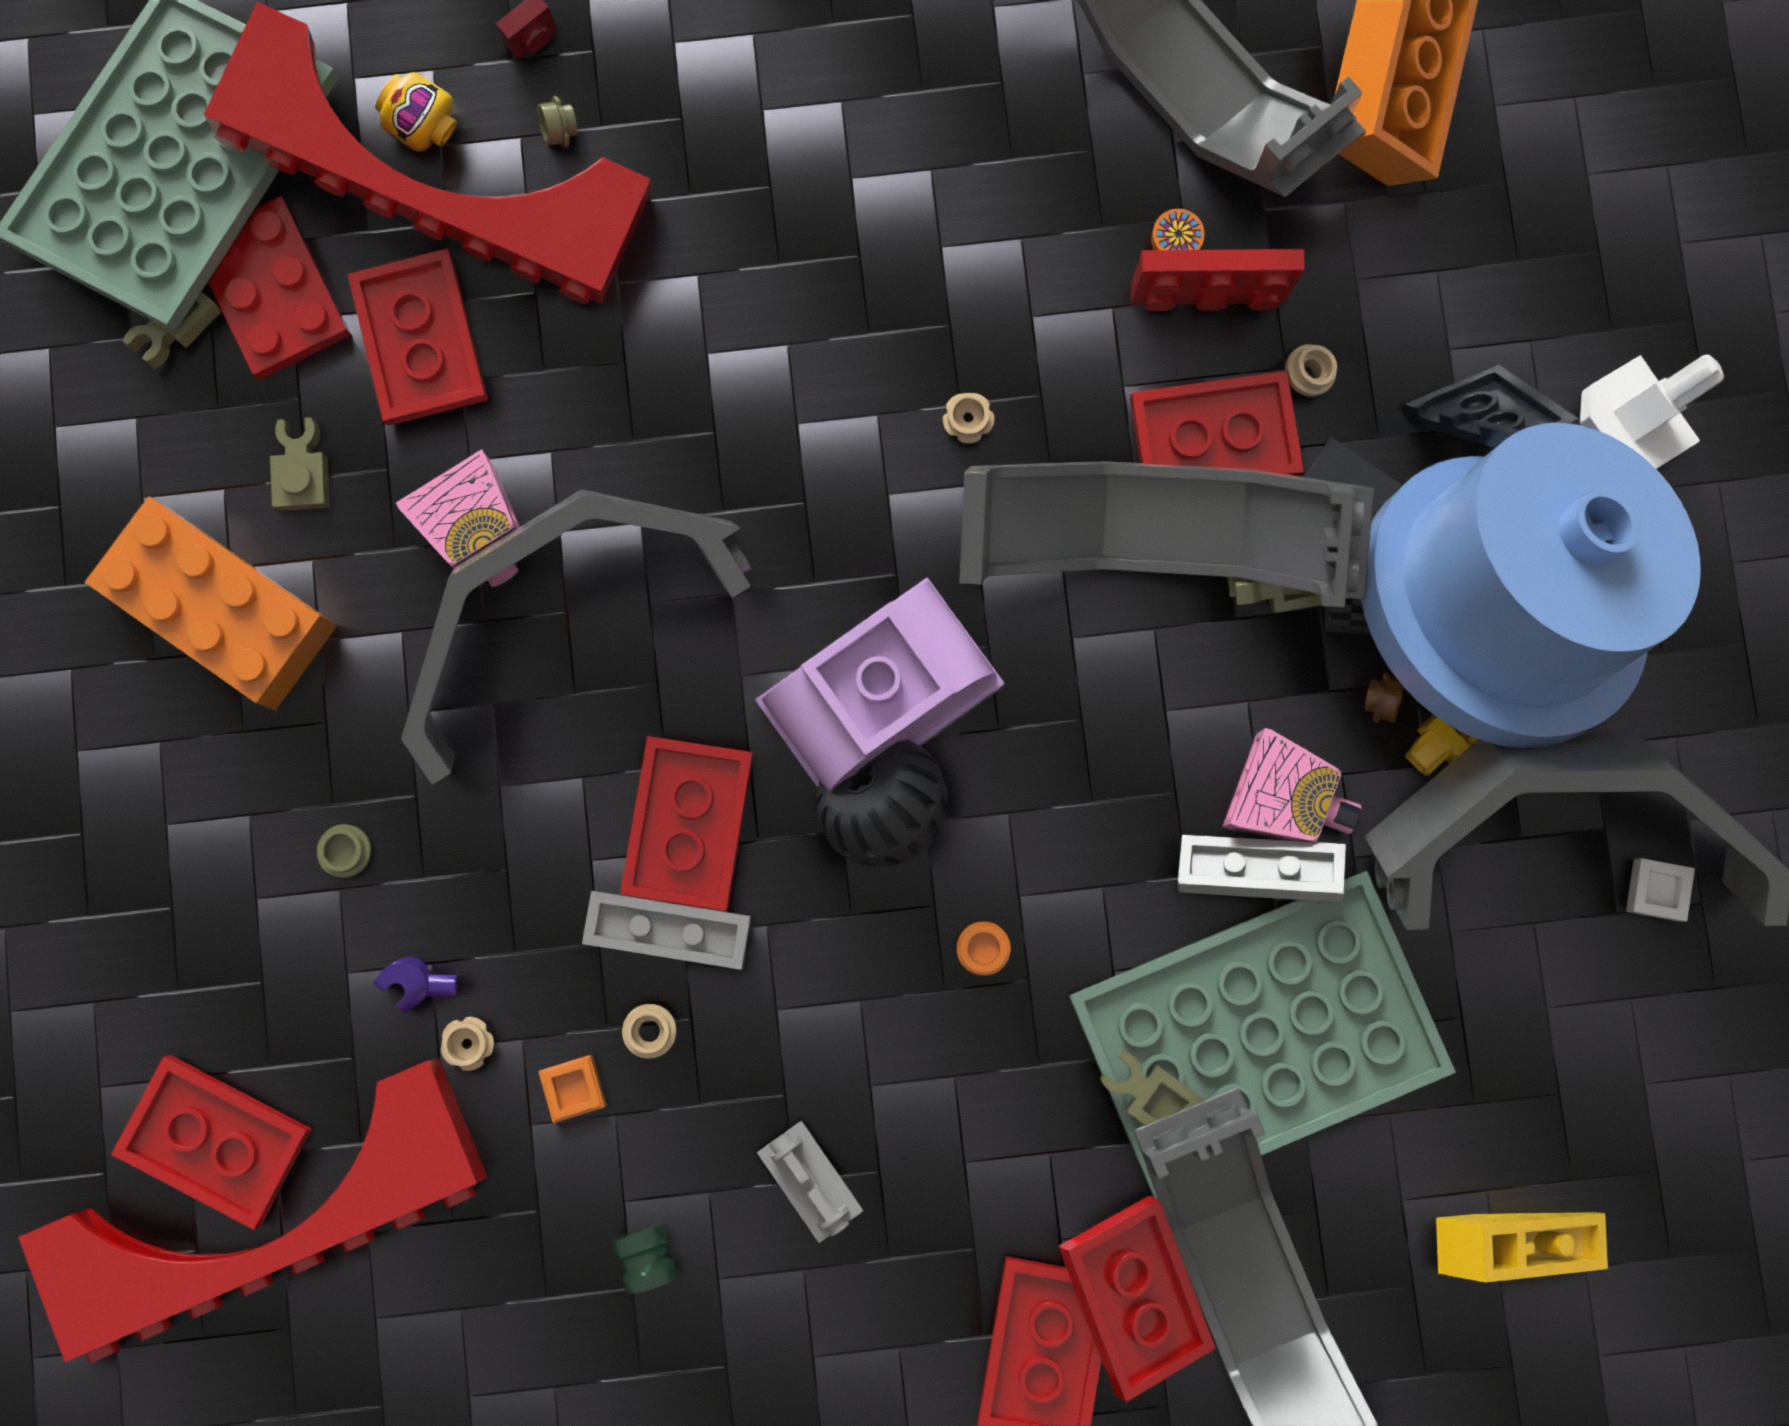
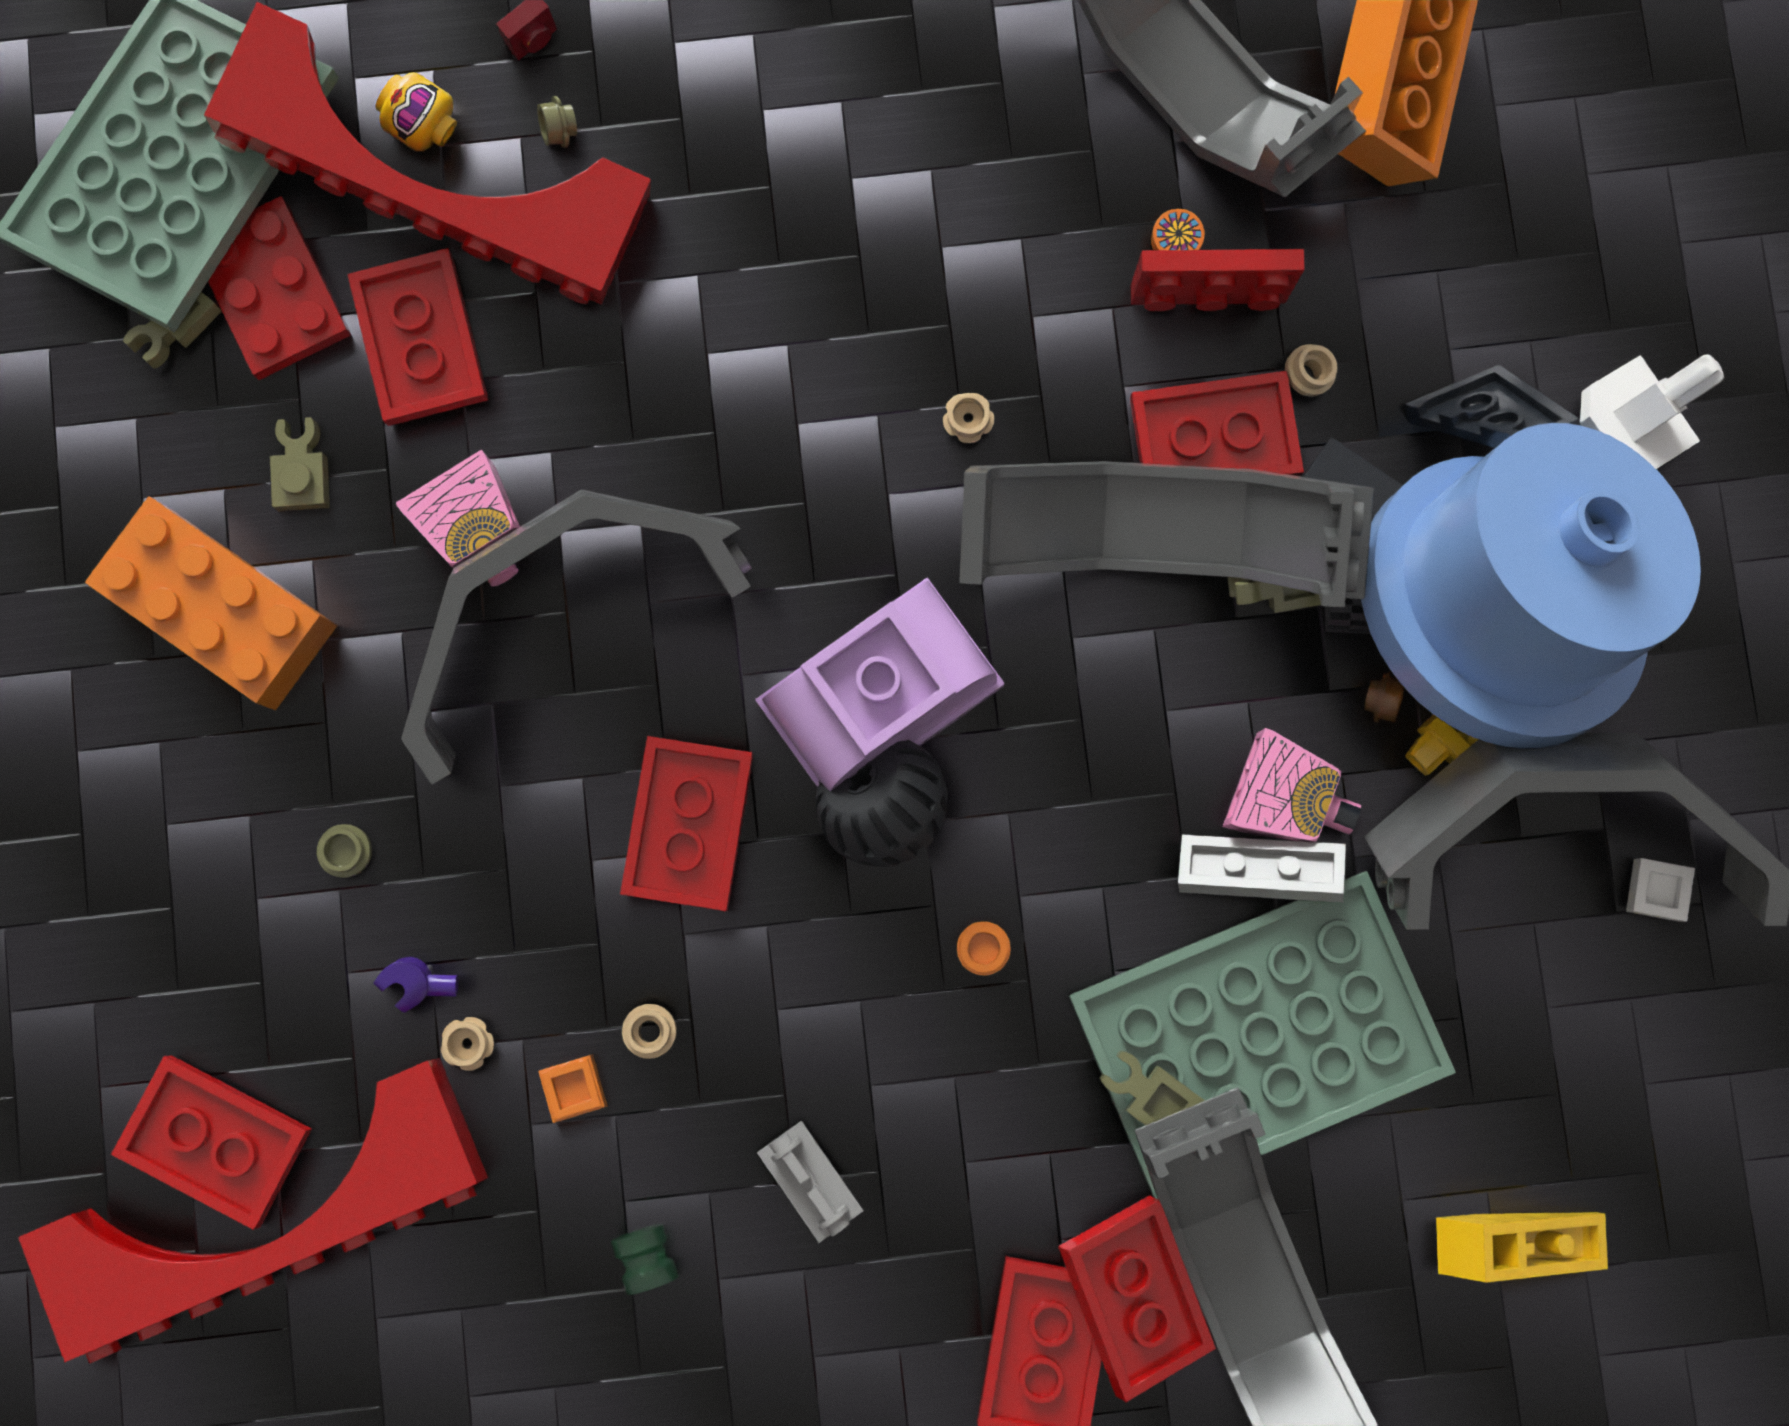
light grey plate [582,891,752,970] -> none

